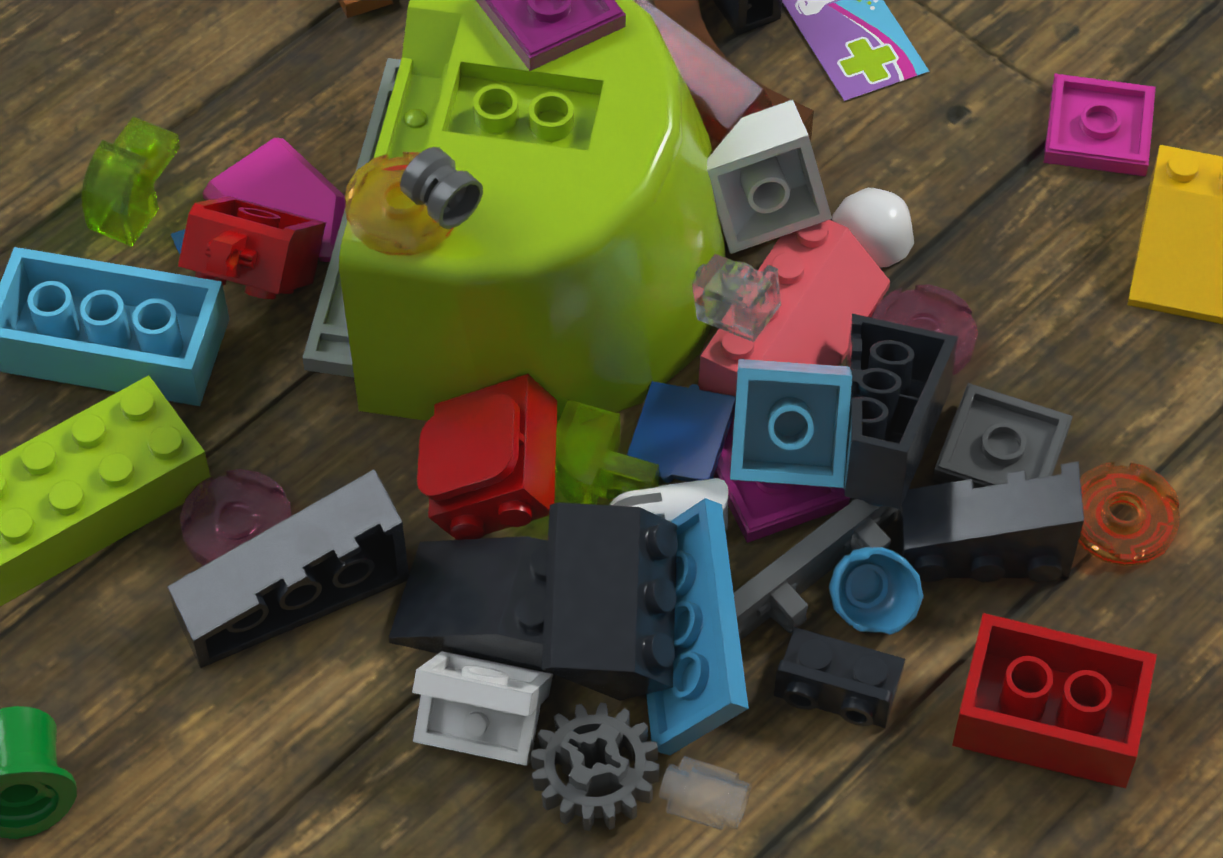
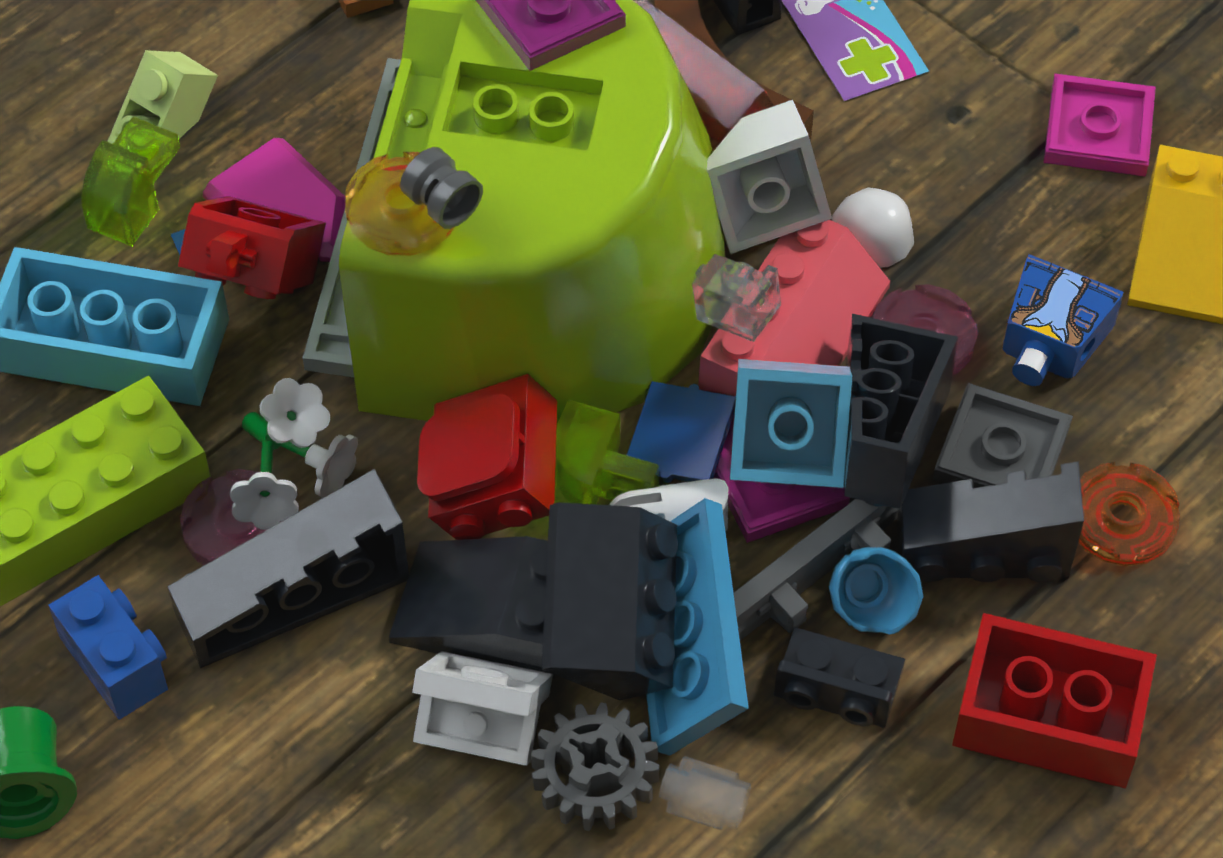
none -> blue brick [48,575,168,720]
none -> yellowish green slope [107,50,218,166]
none -> white plant [230,378,358,530]
none -> torso [1002,254,1124,386]

